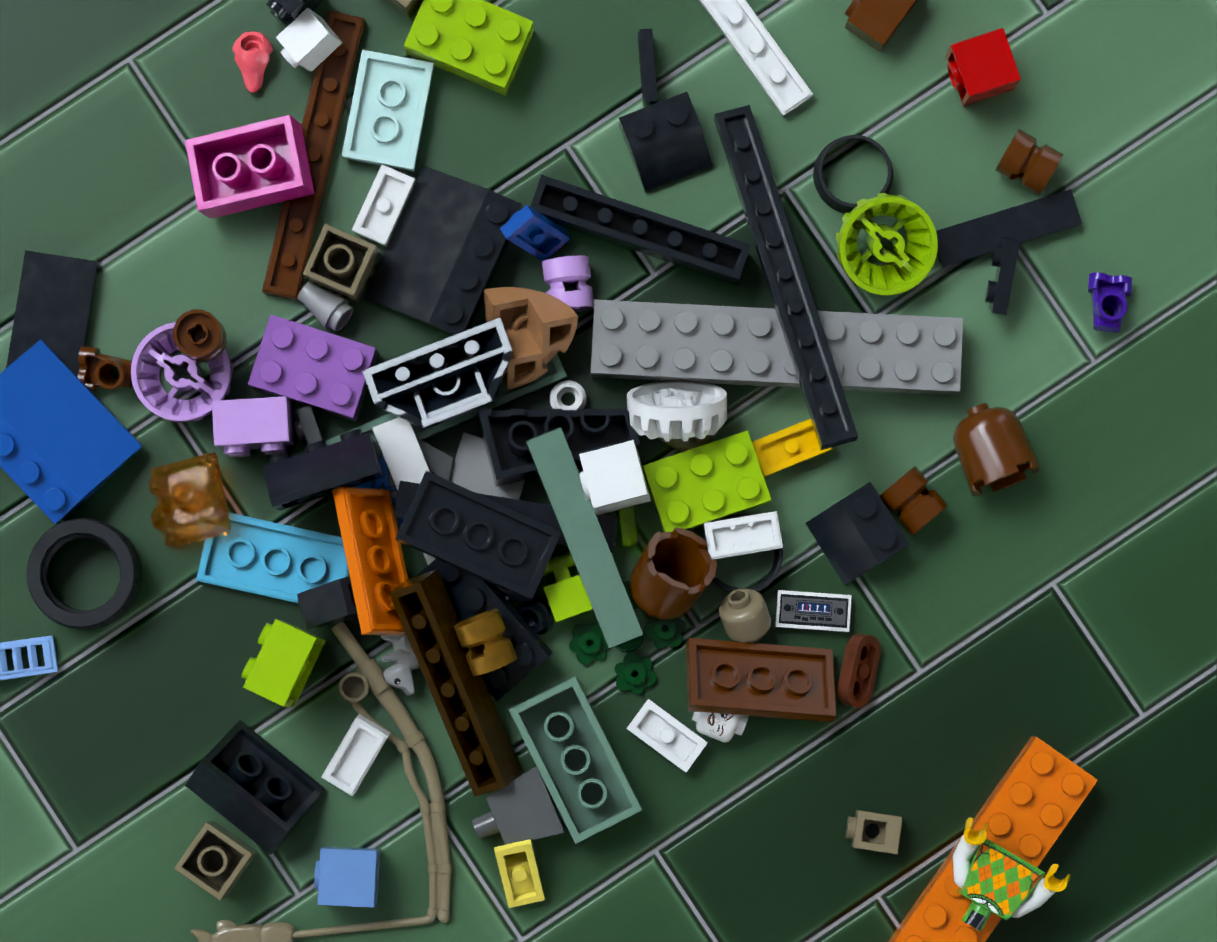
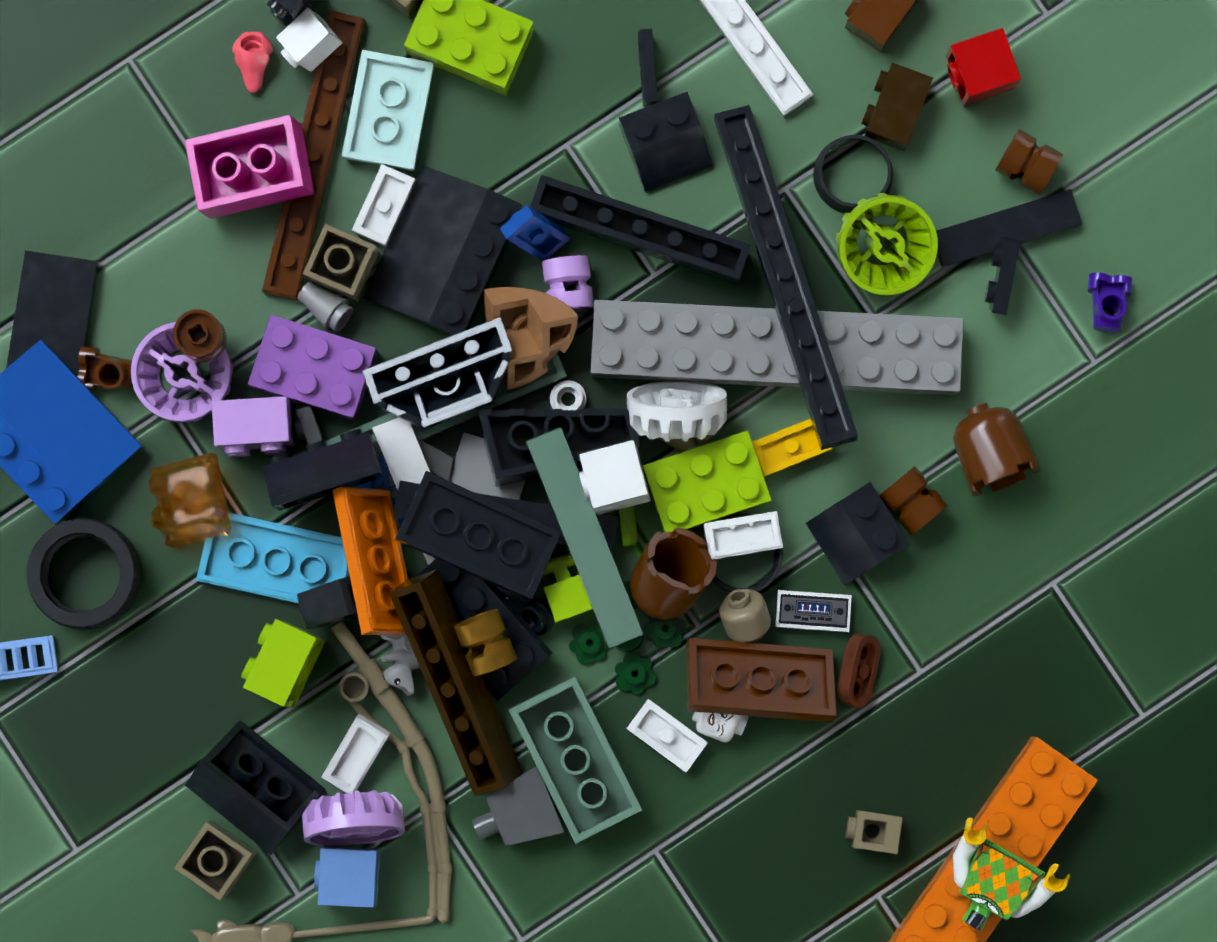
light yellow slope [494,839,545,908] -> none
none -> lavender gear [302,790,405,846]
none -> dark brown brick [861,62,933,152]

